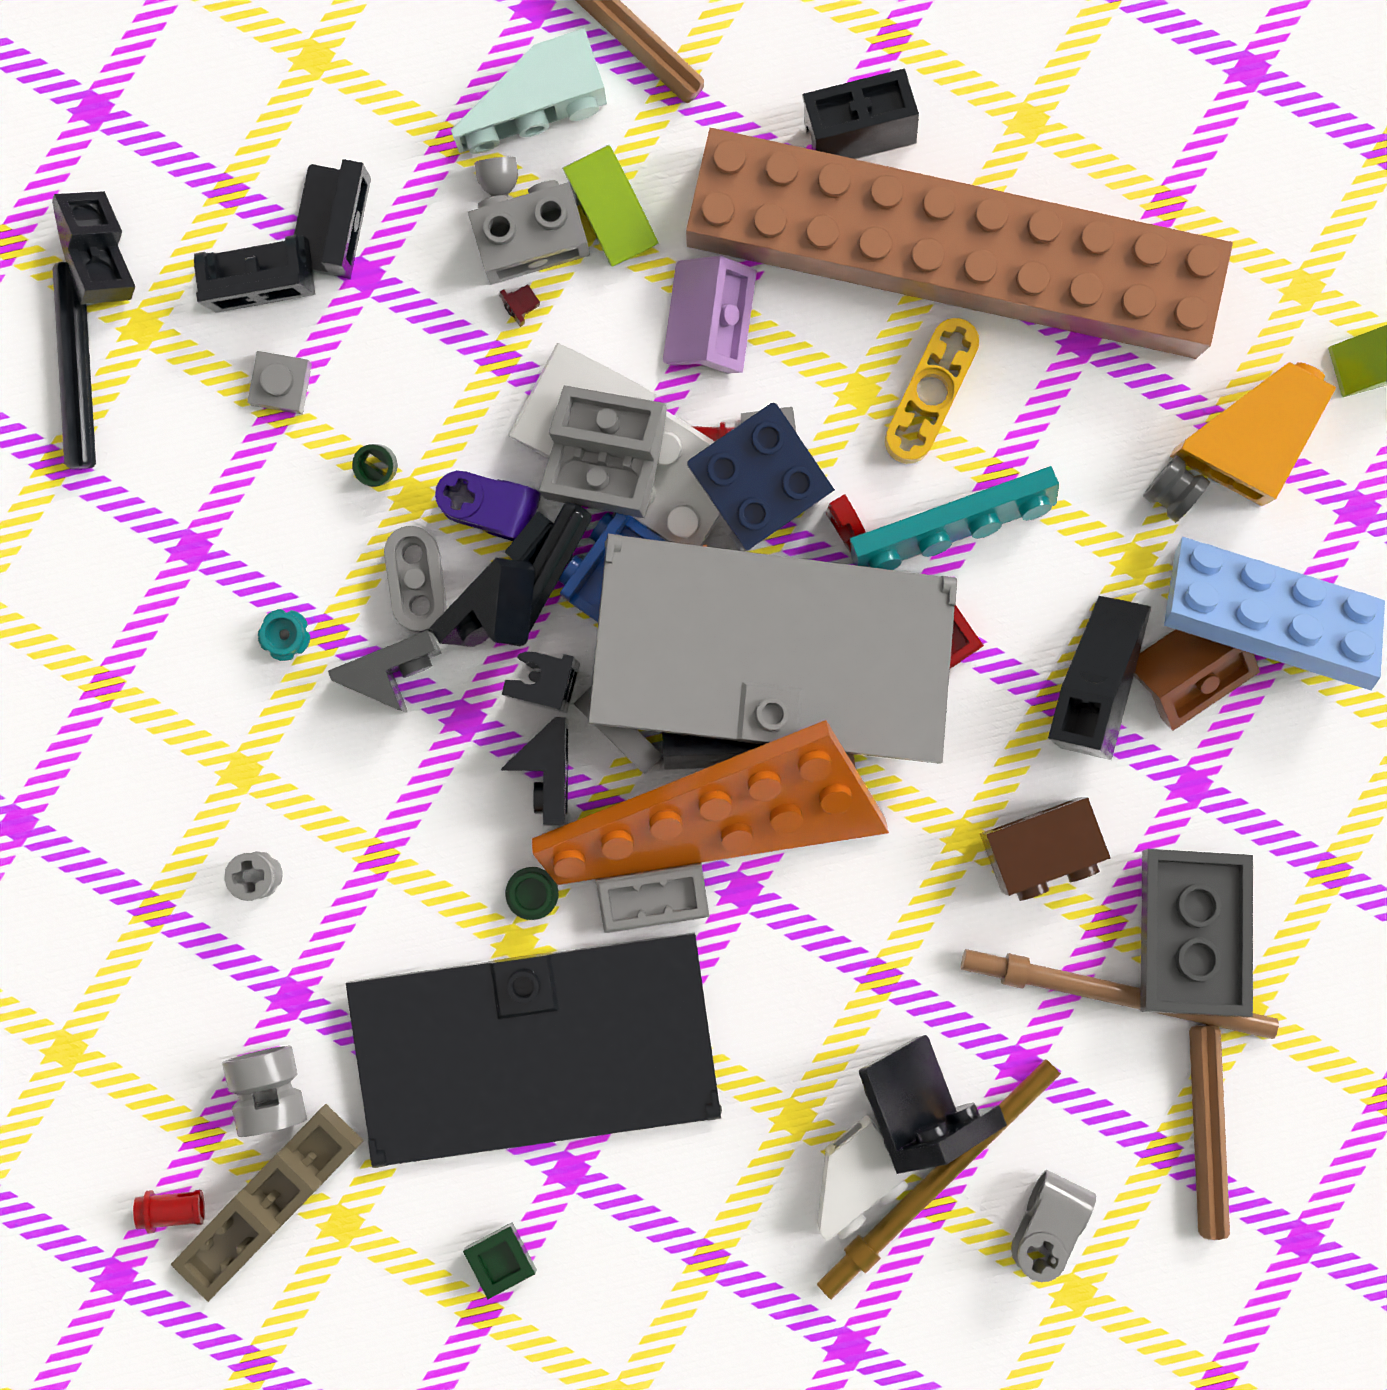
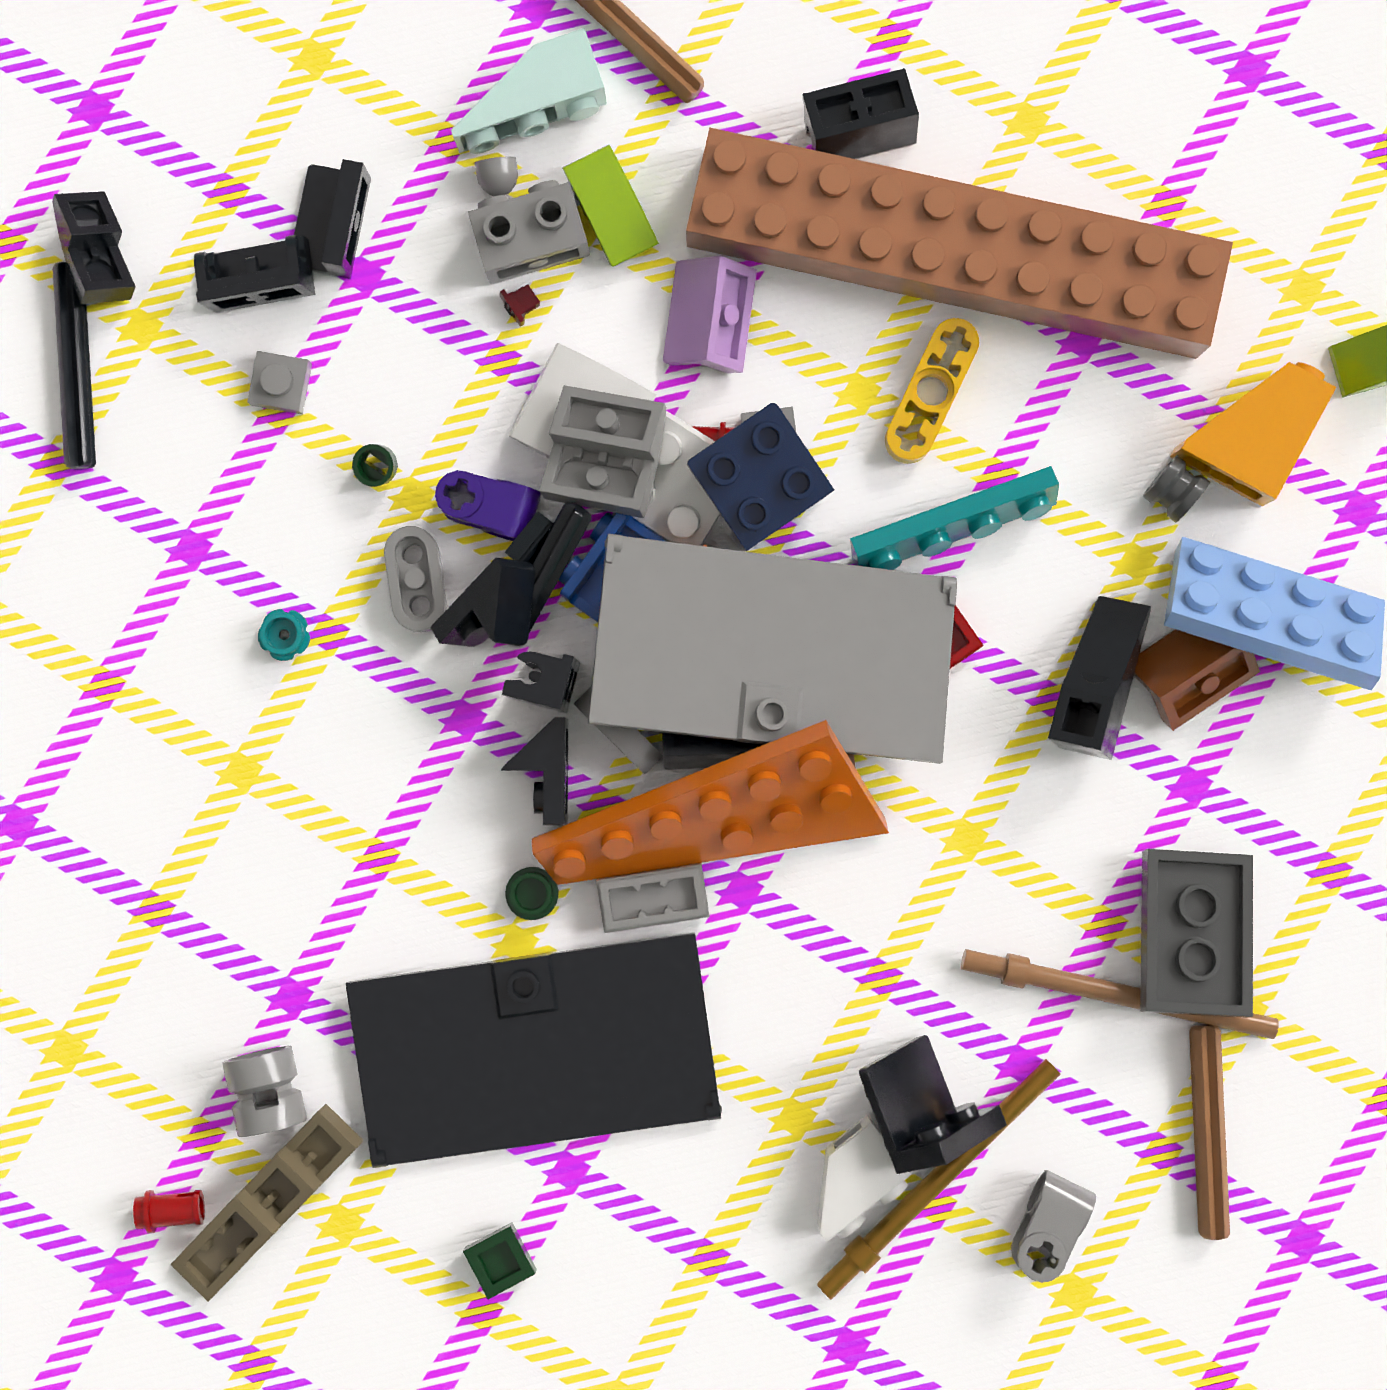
light grey bush [224,851,283,901] -> none
dark grey slope [328,631,442,713] -> none
red tile [825,494,866,553] -> none
reddish brown brick [979,797,1111,901] -> none

